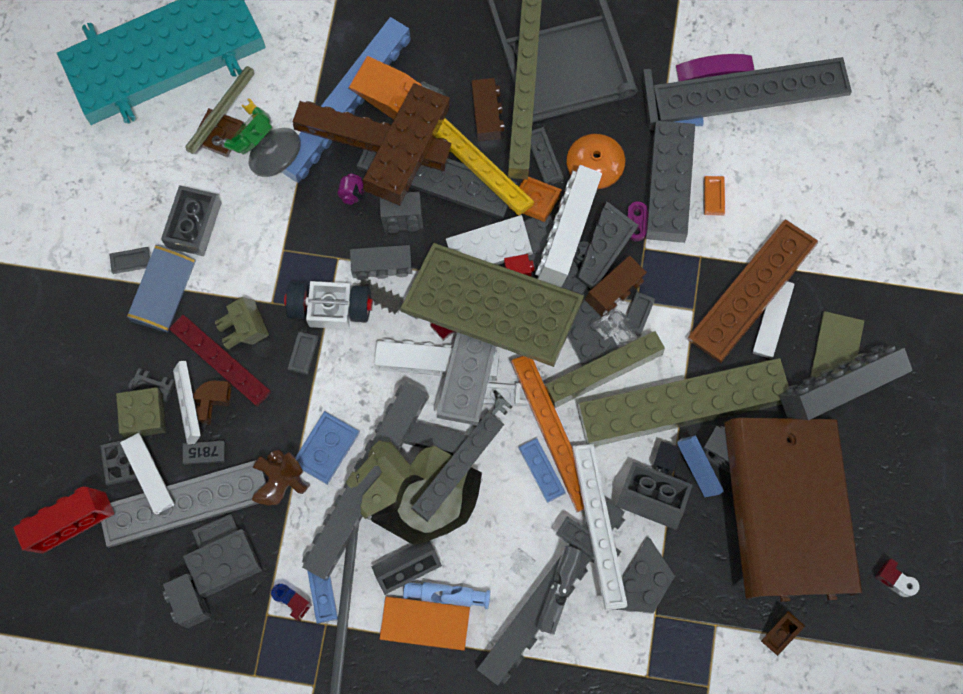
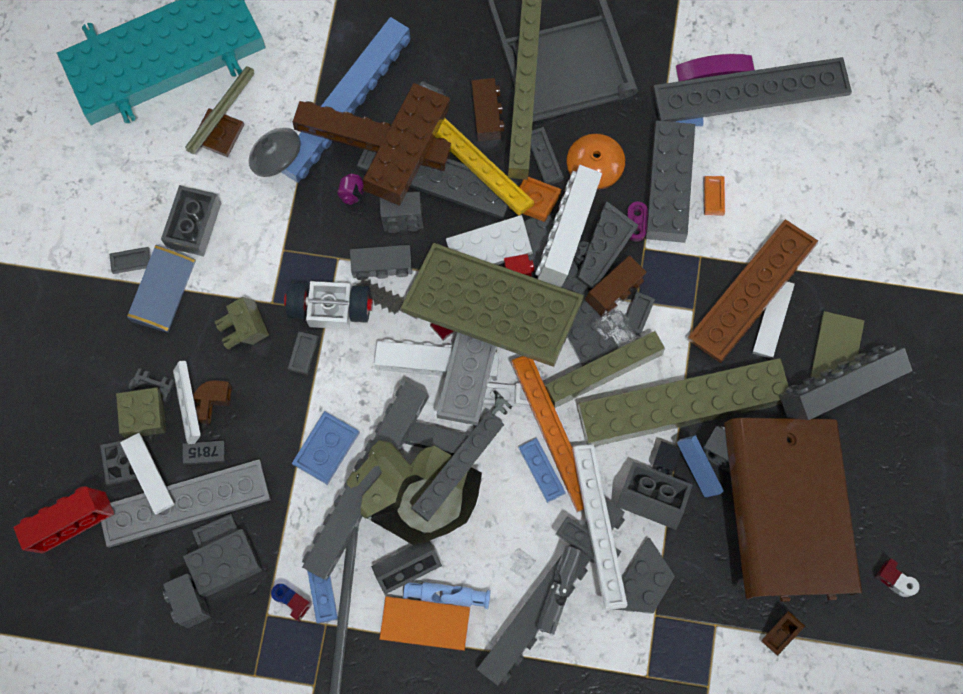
dark red plate [169,315,271,407] -> none
green torso [212,99,272,155] -> none
reddish brown animal [252,450,310,505] -> none
orange slope [348,56,421,120] -> none
dark grey tile [642,69,658,131] -> none

